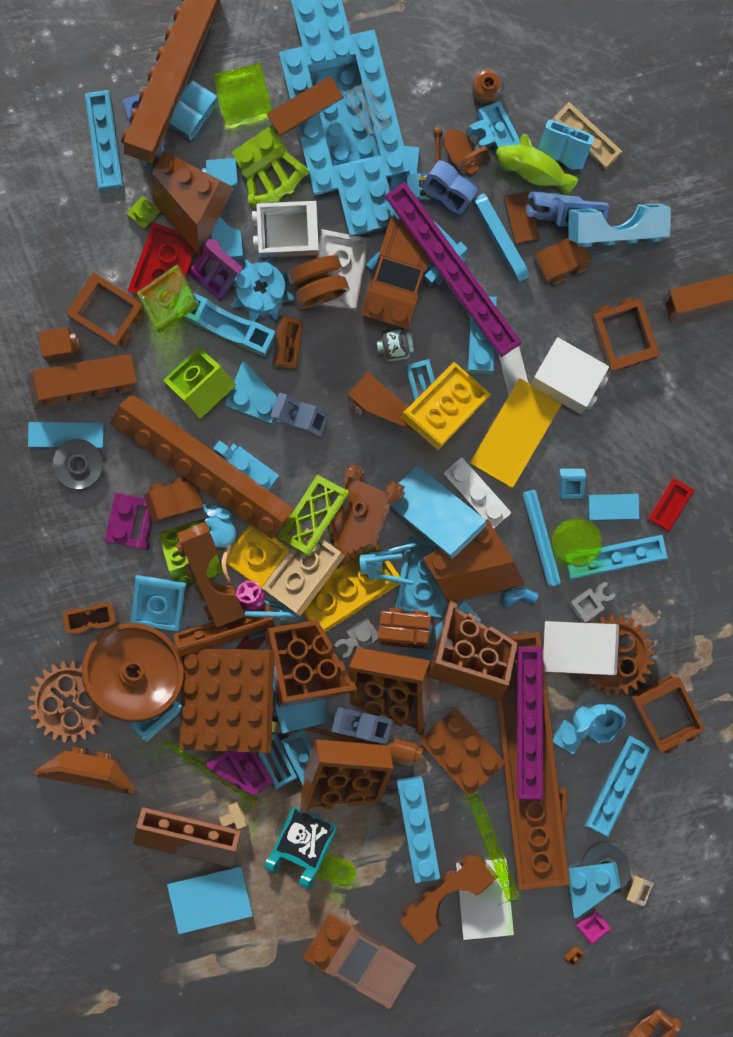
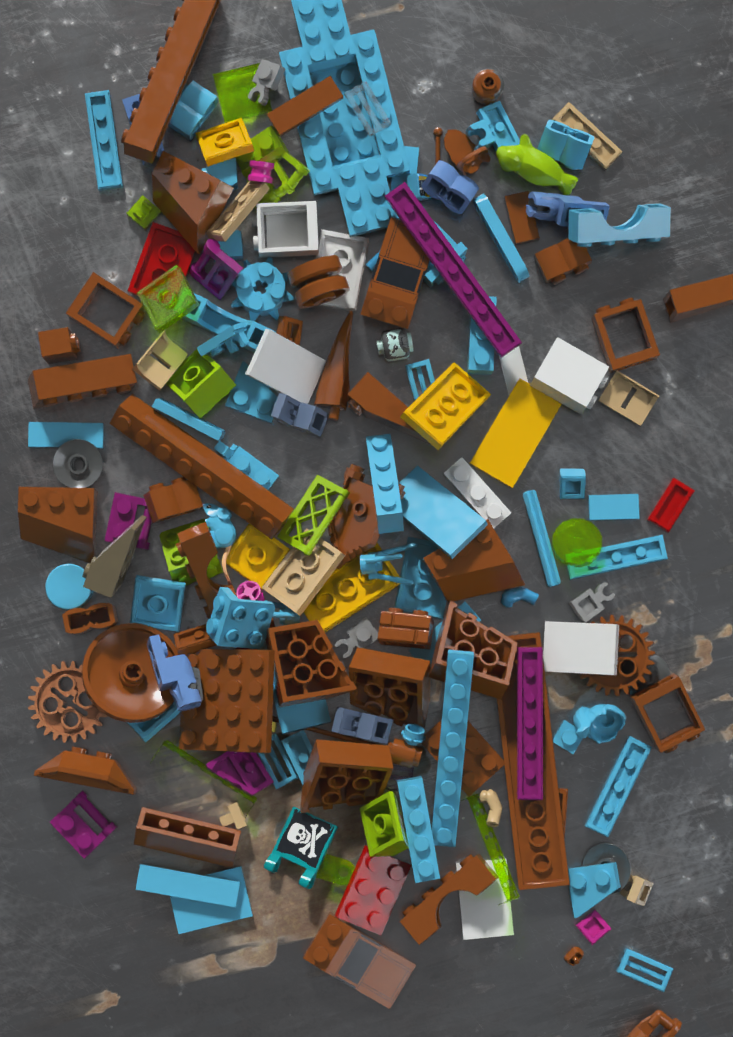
none -> dark orange wedge [18,487,98,563]
none -> medium azure head [45,564,94,611]
none -> magenta plate [50,790,117,859]
none -> dark tan slope [82,515,147,598]
none -> tan piece [132,330,189,390]
none -> medium azure tile [135,864,240,908]
none -> medium blue plate [147,635,203,711]
none -> medium azure tile [152,398,226,441]
none -> yellow tile [195,118,254,167]
none -> medium azure plate [197,321,249,357]
none -> tan tile [206,181,269,242]
none -> medium azure bracket [206,587,275,649]
none -> white tile [245,329,326,404]
none -> light grey plate [248,59,286,106]
none -> dark pink wheel [248,160,274,184]
none -> dark orange piece [314,311,353,421]
none -> plate [334,845,412,935]
none -> lime slope [360,791,409,857]
none -> medium azure arch [366,434,404,534]
none -> medium azure plate [401,724,426,746]
none -> medium azure plate [431,650,474,847]
none -> tan arm [480,789,503,827]
none -> tan piece [598,370,659,427]
none -> medium azure tile [616,948,674,992]

